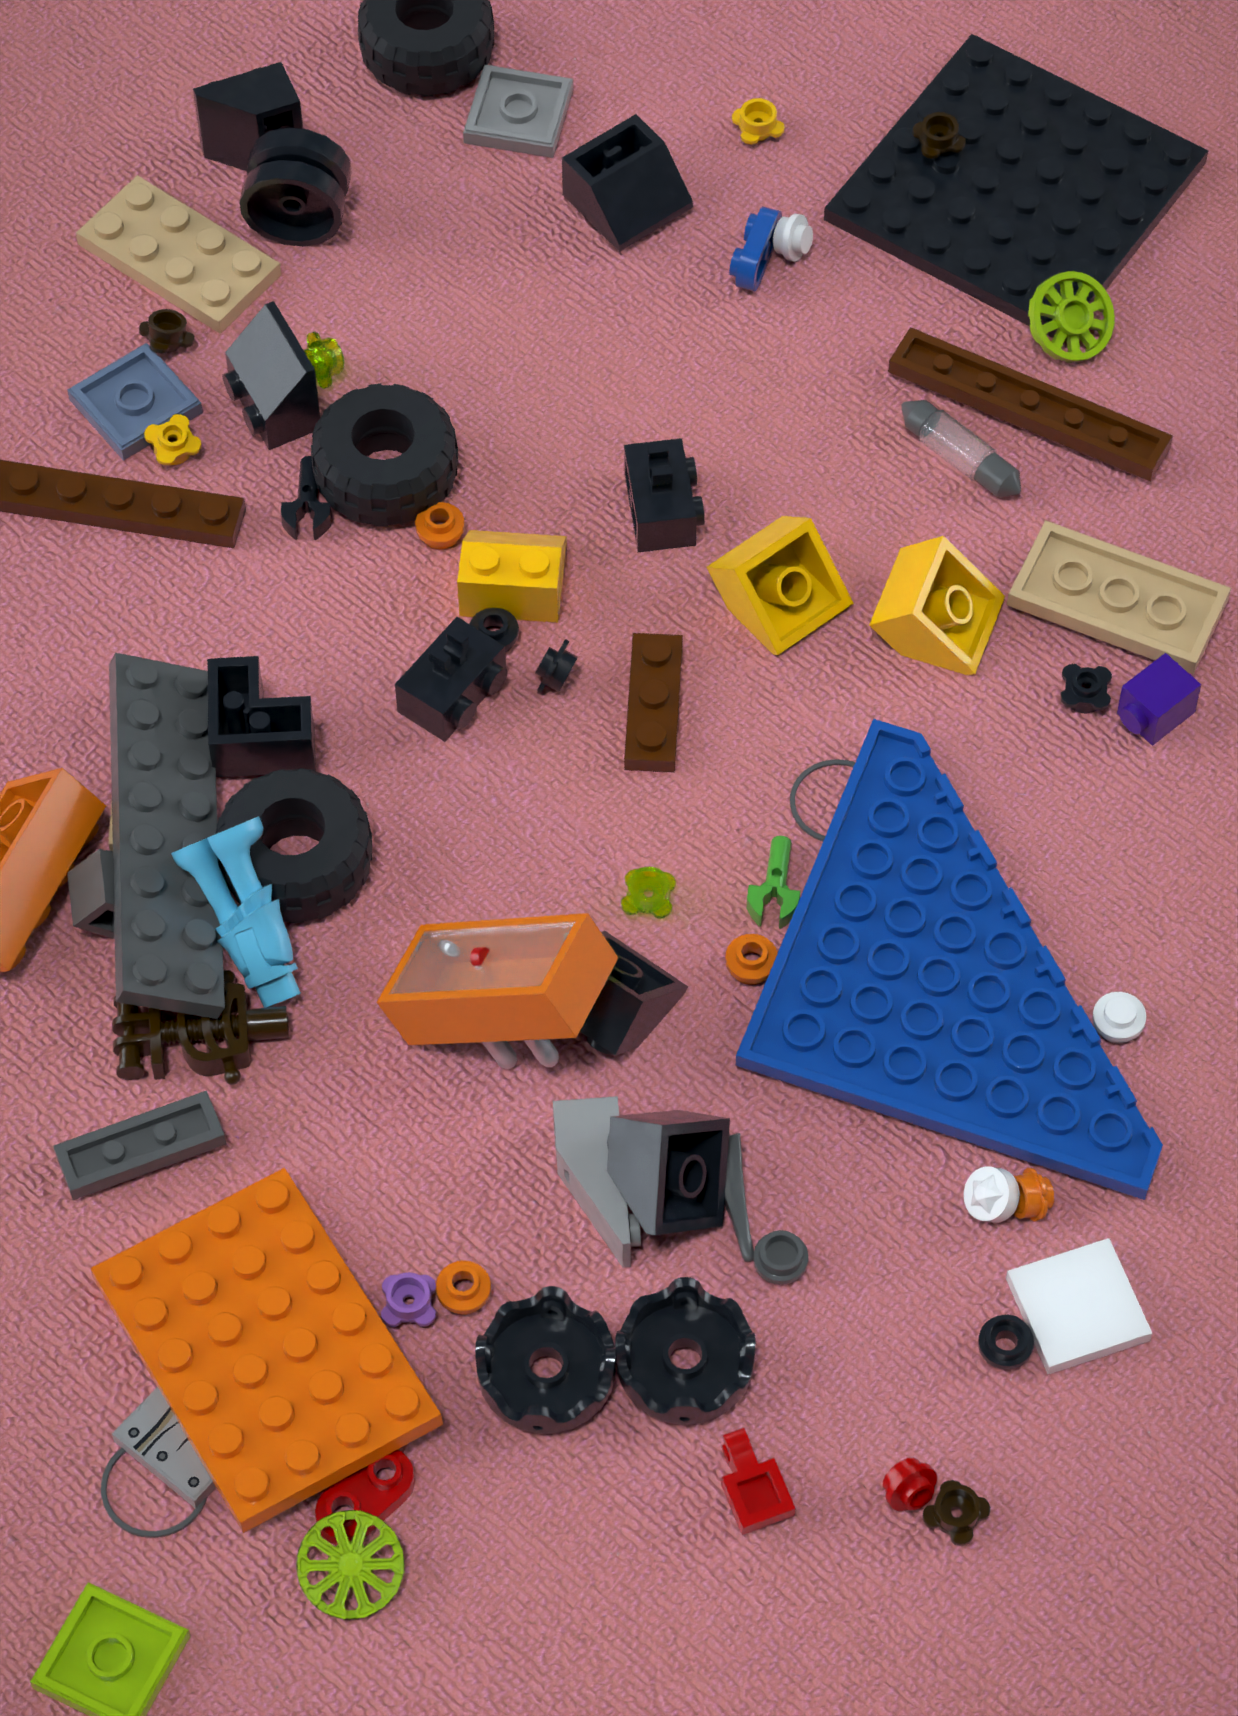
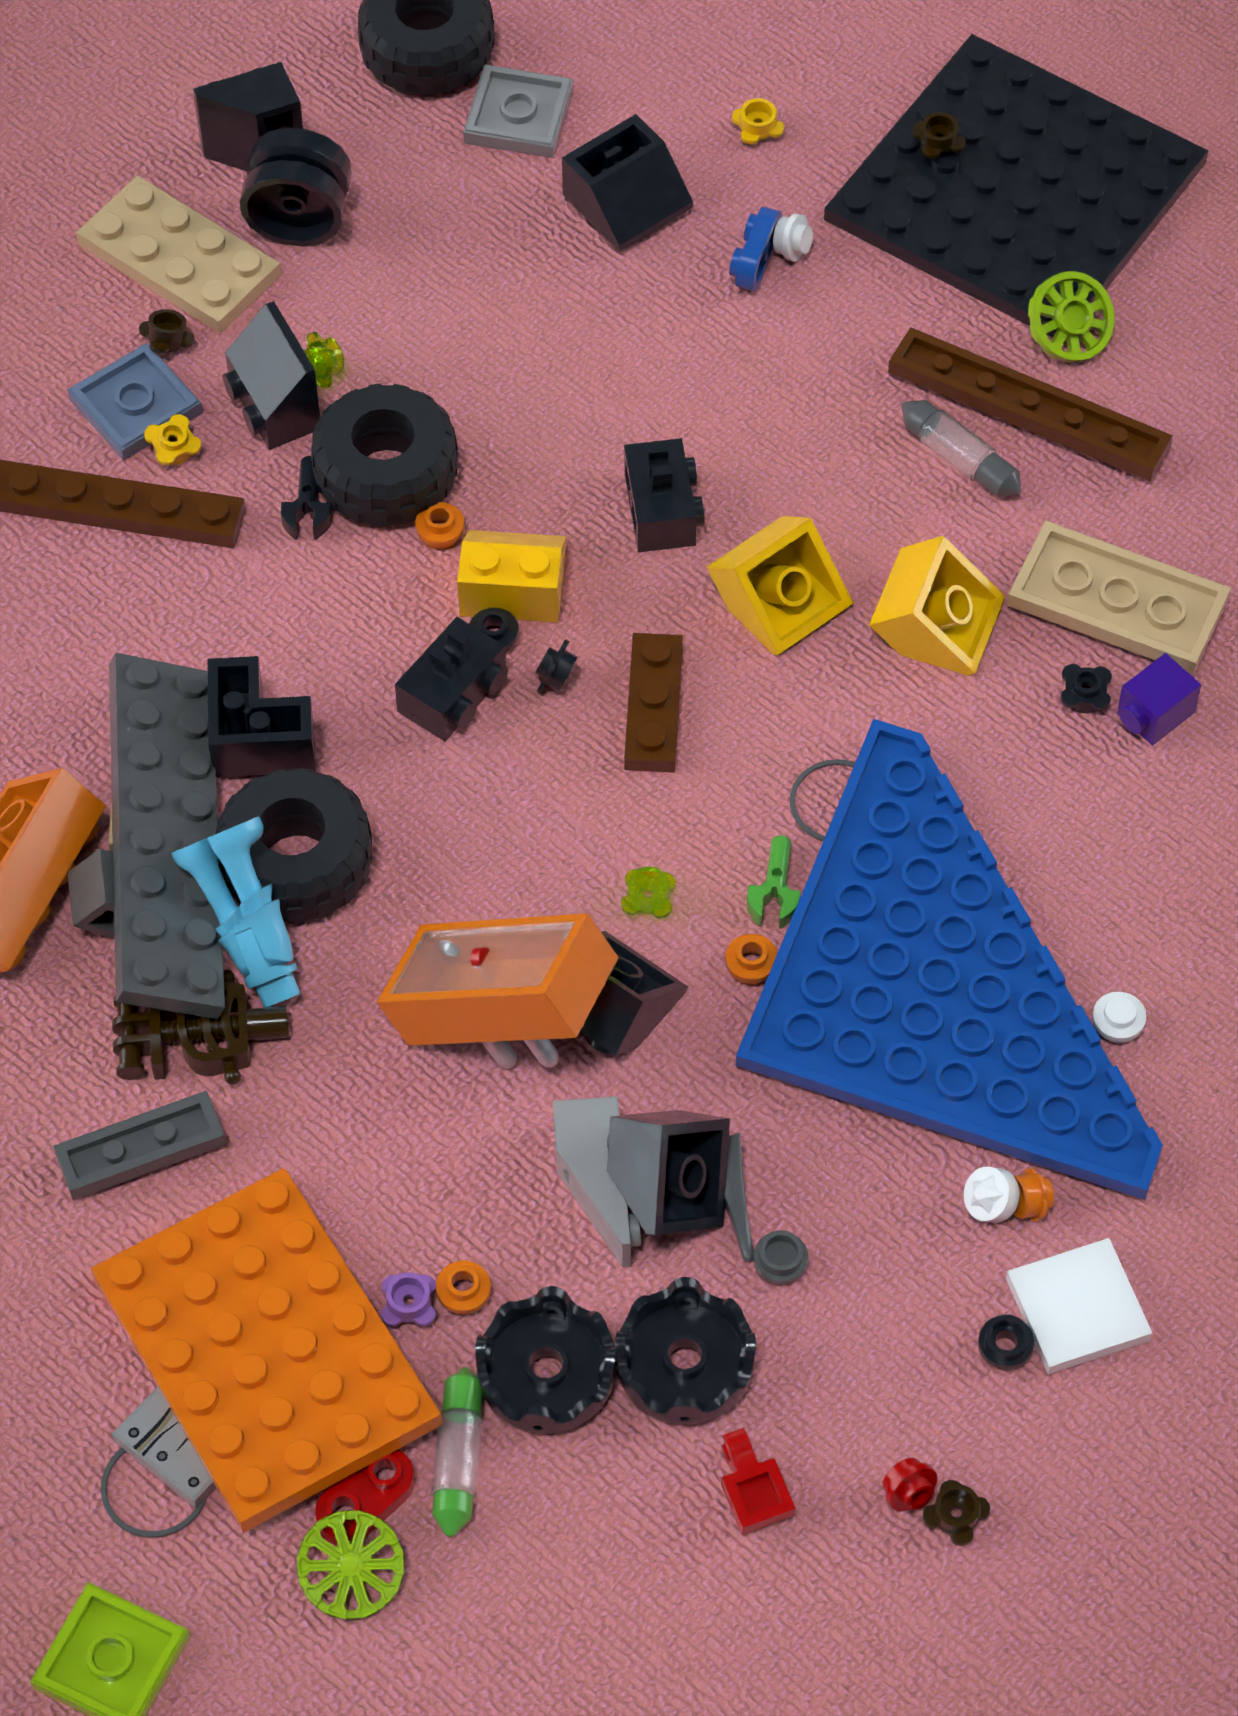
none -> piece [431,1367,483,1537]

